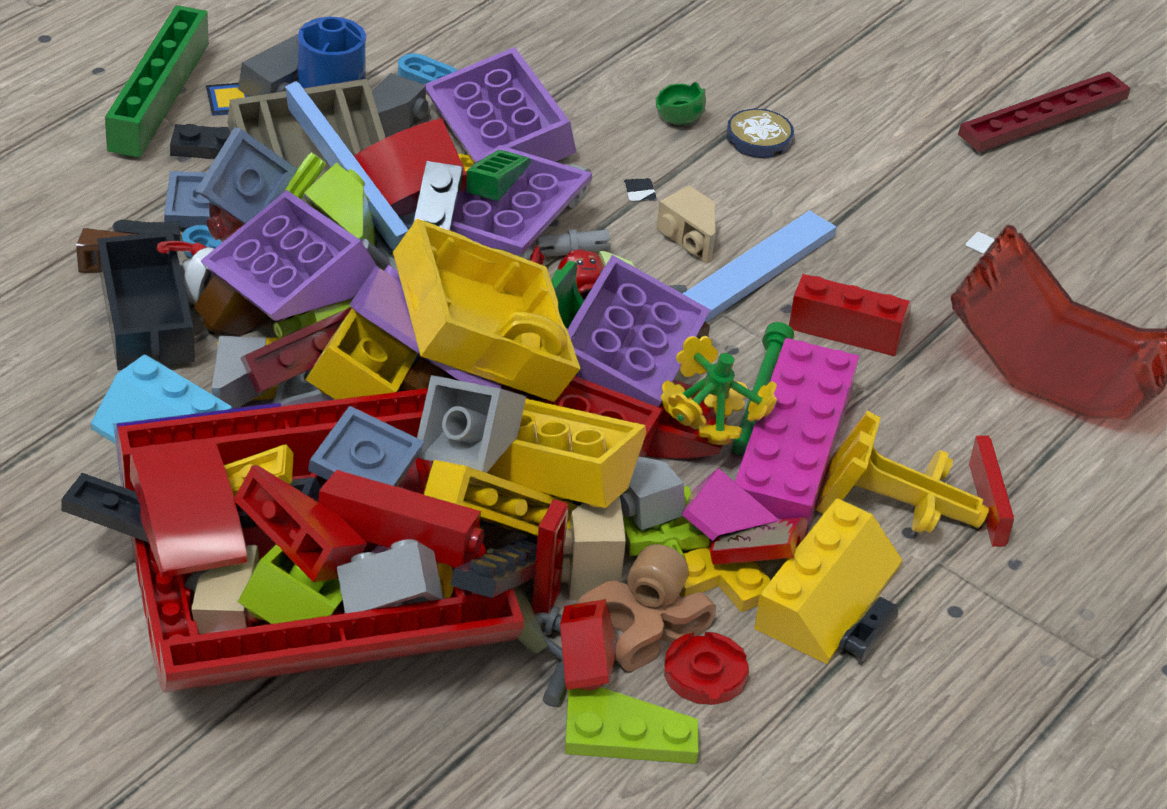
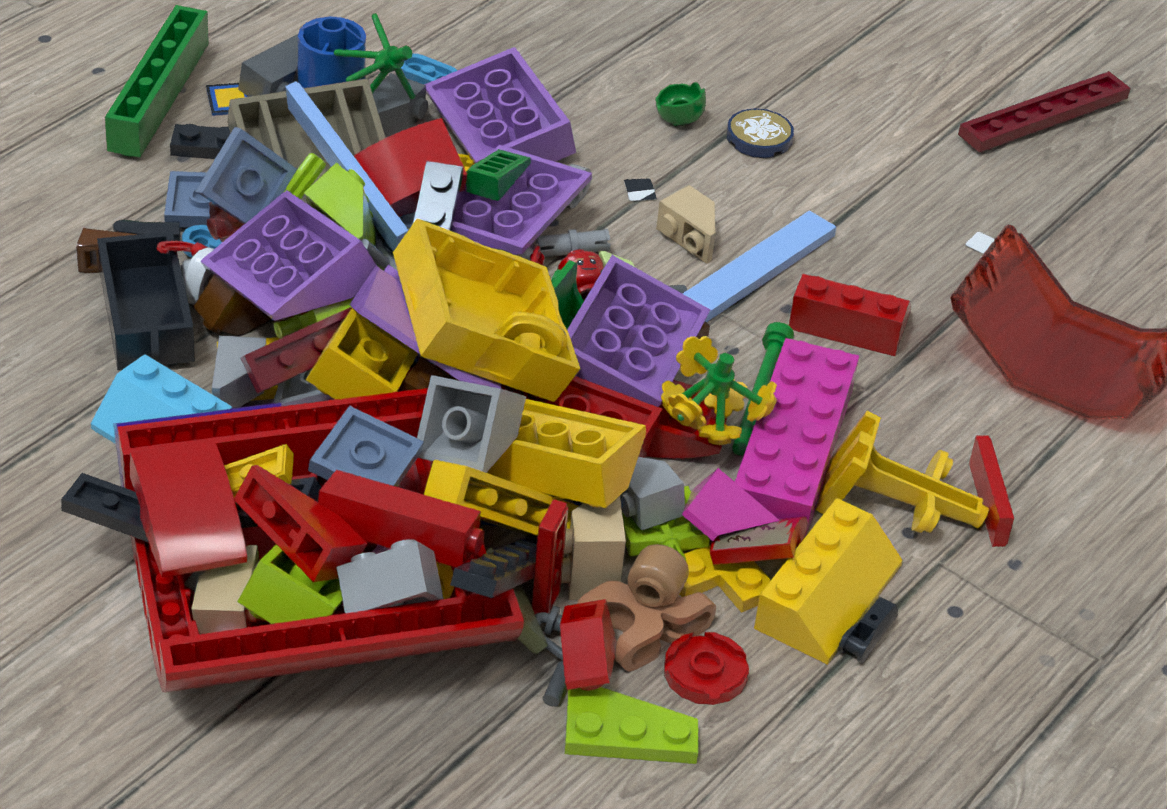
none -> green plant [334,13,416,99]

